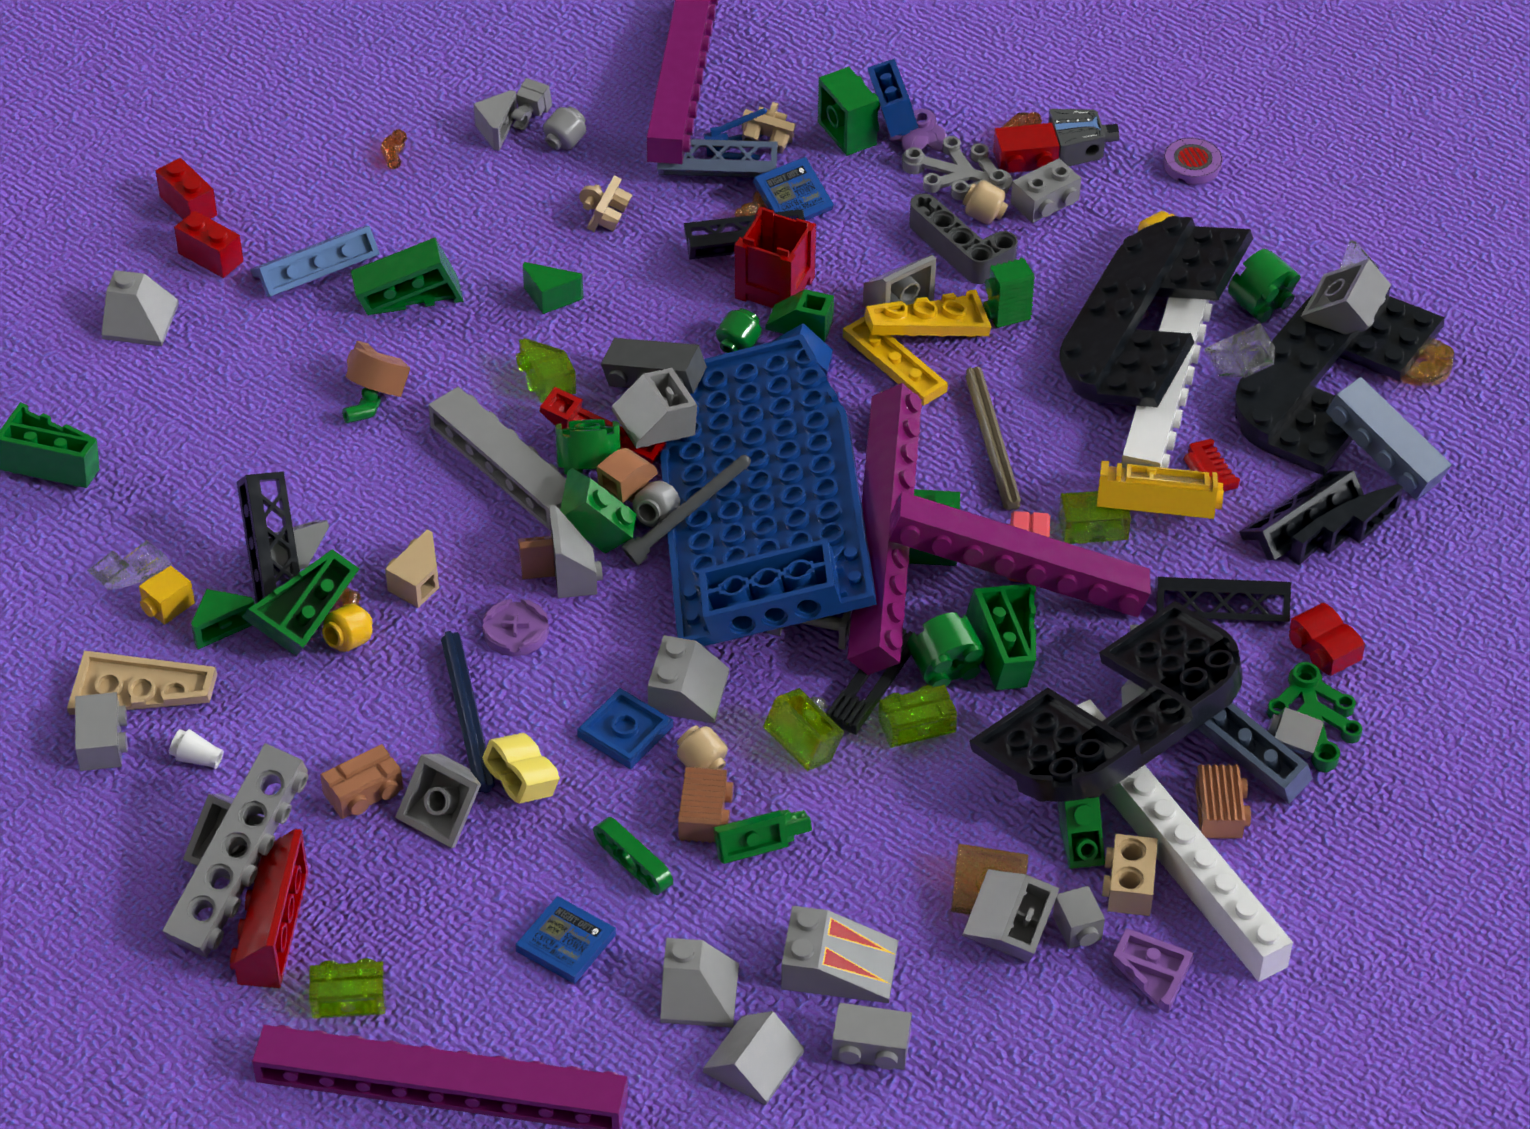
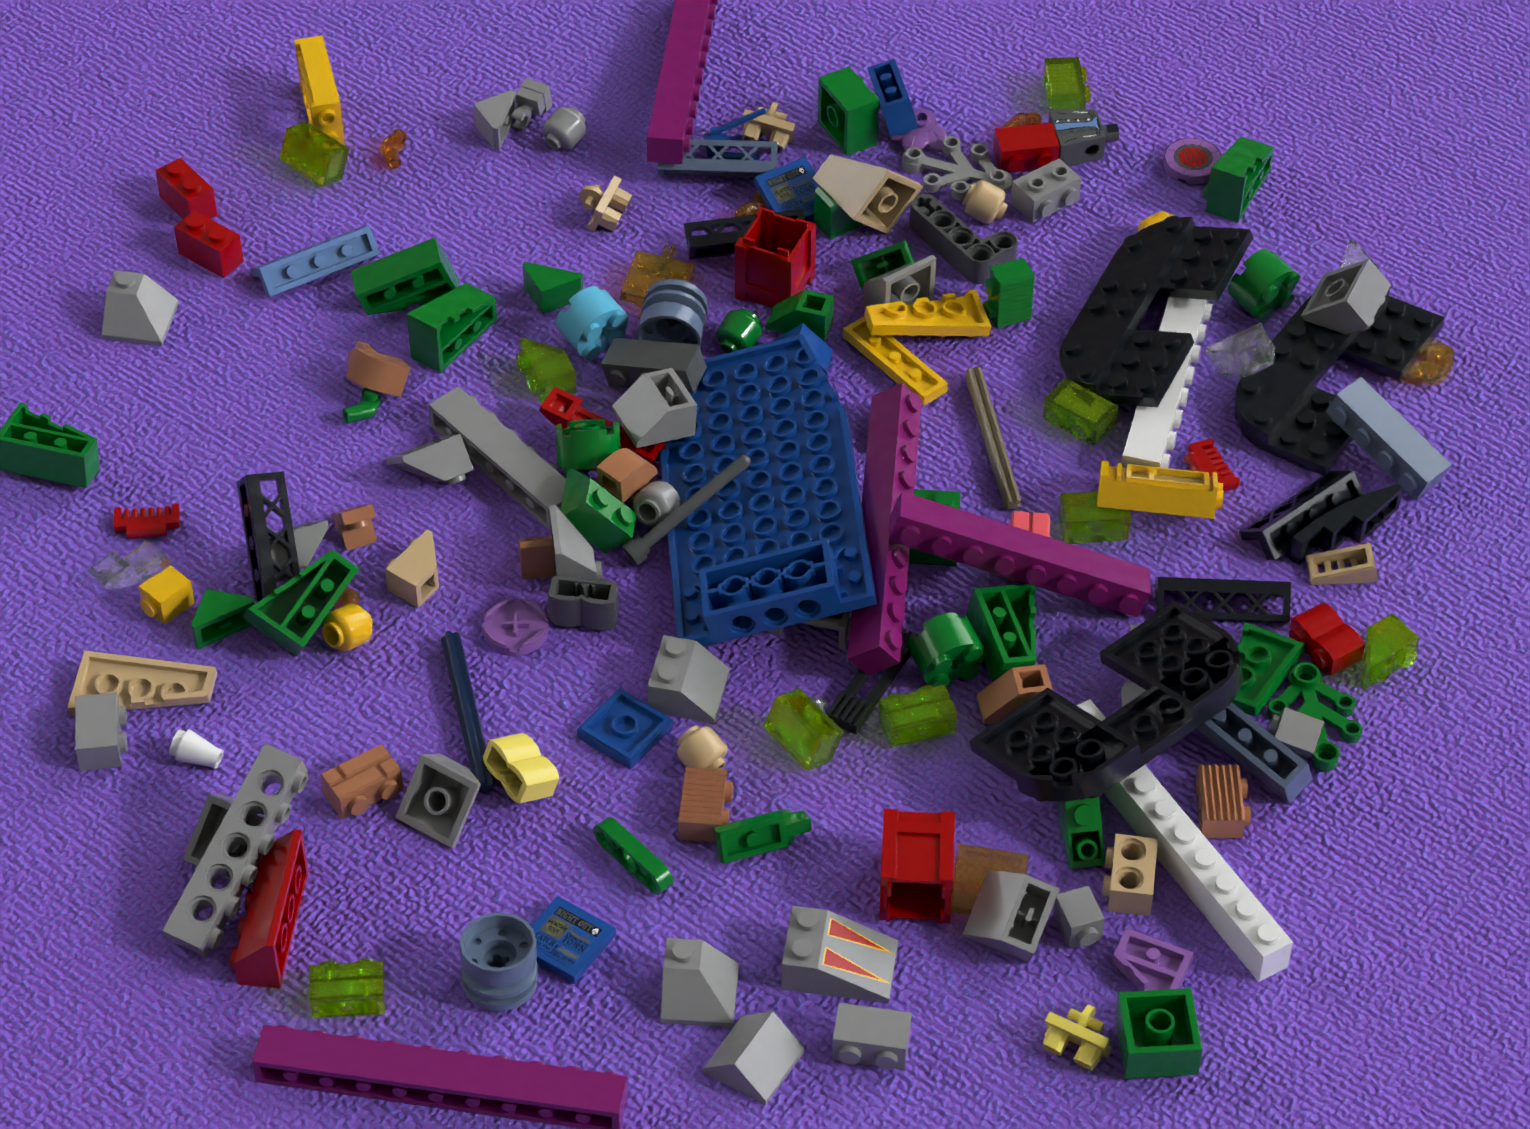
none -> red piece [114,503,180,539]
none -> clear neon green brick [279,121,350,187]
none -> yellow door [294,35,345,152]
none -> nougat slope [331,504,377,550]
none -> light grey slope [386,434,474,485]
none -> green wedge [407,283,497,373]
none -> sand blue wheel [459,912,538,1011]
none -> dark grey brick [548,575,619,630]
none -> medium azure brick [556,286,629,361]
none -> clear yellow plate [620,244,695,319]
none -> sand blue wheel [636,279,708,346]
none -> tan slope [813,154,923,234]
none -> green slope [814,187,864,240]
none -> green slope [850,240,914,289]
none -> red container [879,809,955,924]
none -> nougat slope [976,664,1053,724]
none -> clear neon green brick [1043,57,1091,109]
none -> clear neon green brick [1043,378,1119,446]
none -> light yellow hips [1043,1004,1112,1071]
none -> green brick [1115,988,1203,1079]
none -> green wedge [1203,137,1274,223]
none -> green wing [1232,622,1304,717]
none -> tan slope [1306,543,1378,585]
none -> clear neon green slope [1361,613,1420,689]

